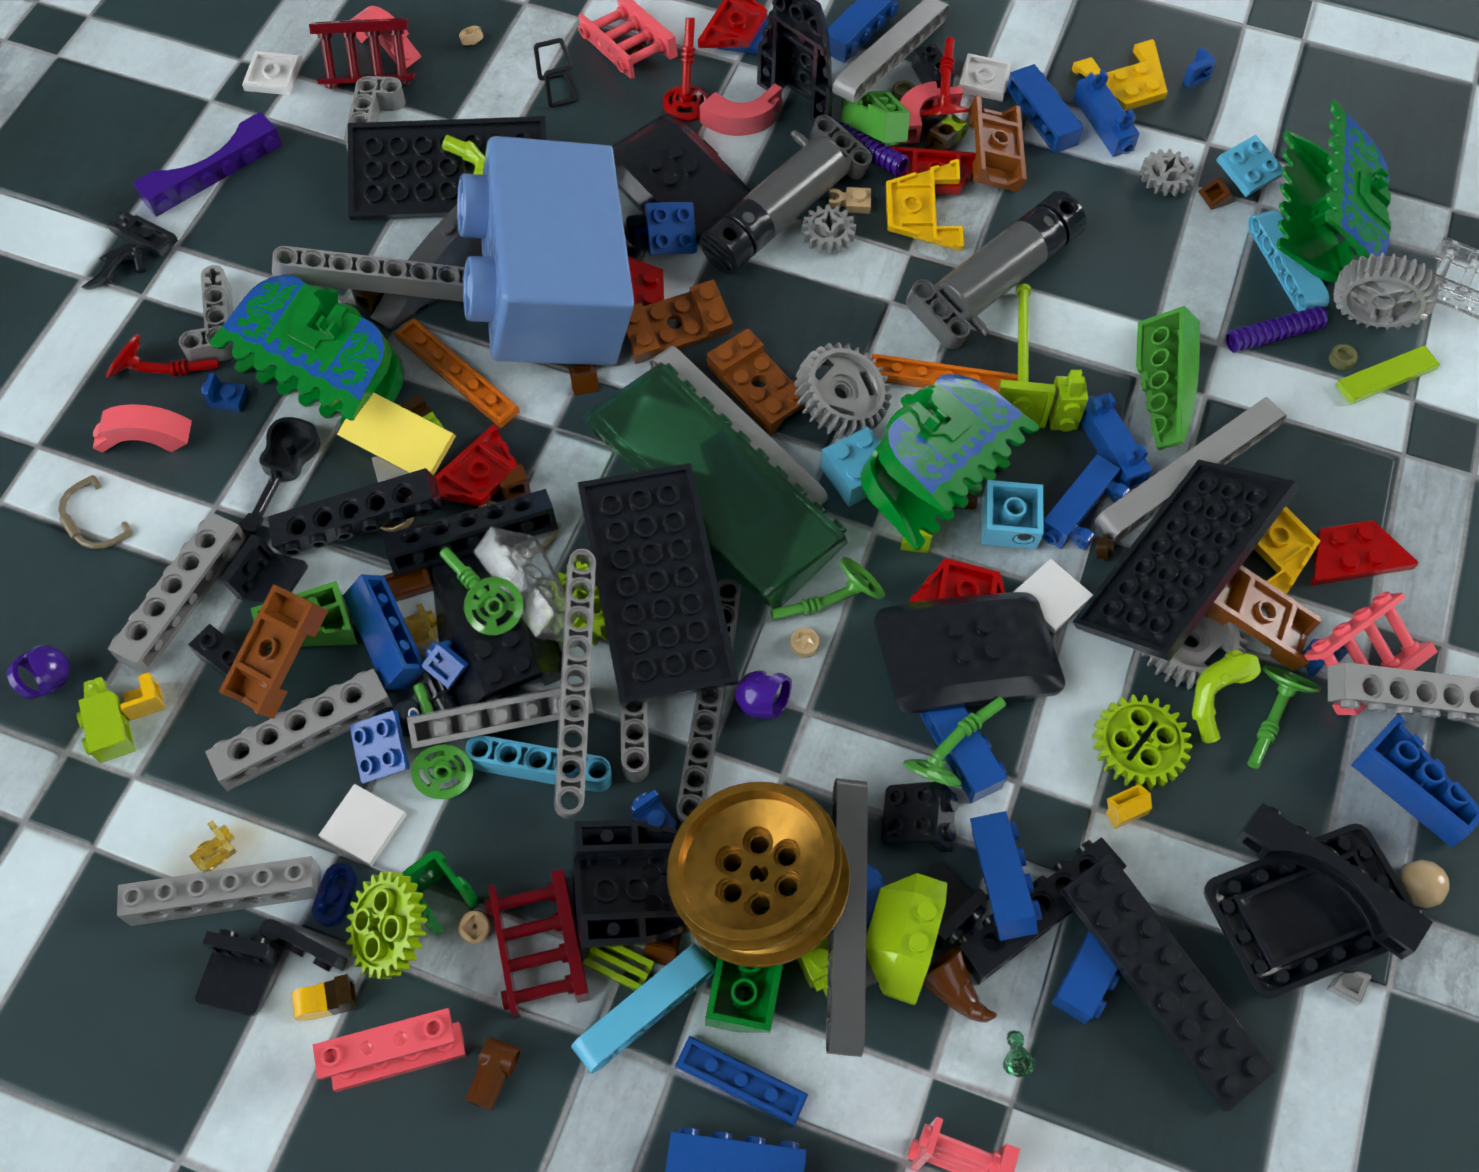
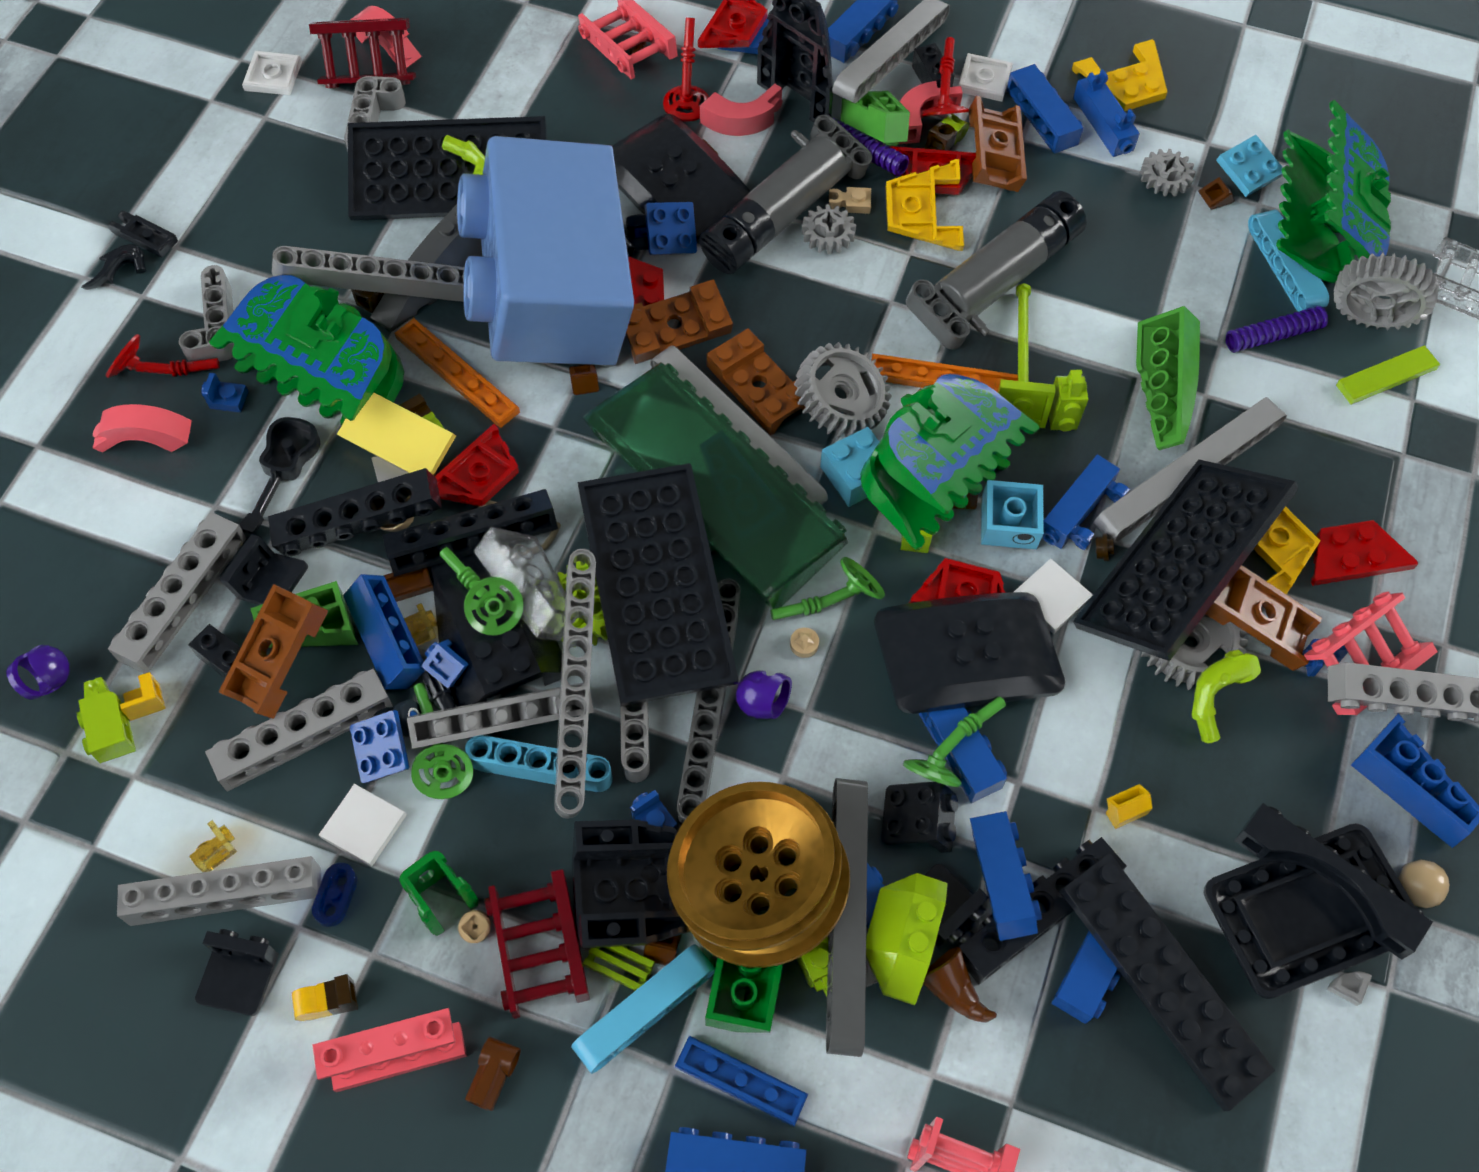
dark tan piece [58,475,134,549] -> none
dark purple arch [133,111,282,217] -> none
black hinge [259,918,348,972] -> none
lime gear [346,872,428,979] -> none
tan tile [459,26,483,45] -> none
reddish brown slope [500,464,531,500] -> none
black piece [533,38,577,108] -> none
olive tile [892,81,915,102] -> none
clear green piece [1003,1030,1036,1077] -> none
blue brick [1080,393,1152,489] -> none
lime gear [1092,694,1193,790] -> none
blue bracket [1183,47,1217,88] -> none
bright green dish [1247,665,1322,769] -> none
olive tile [1329,344,1358,371] -> none

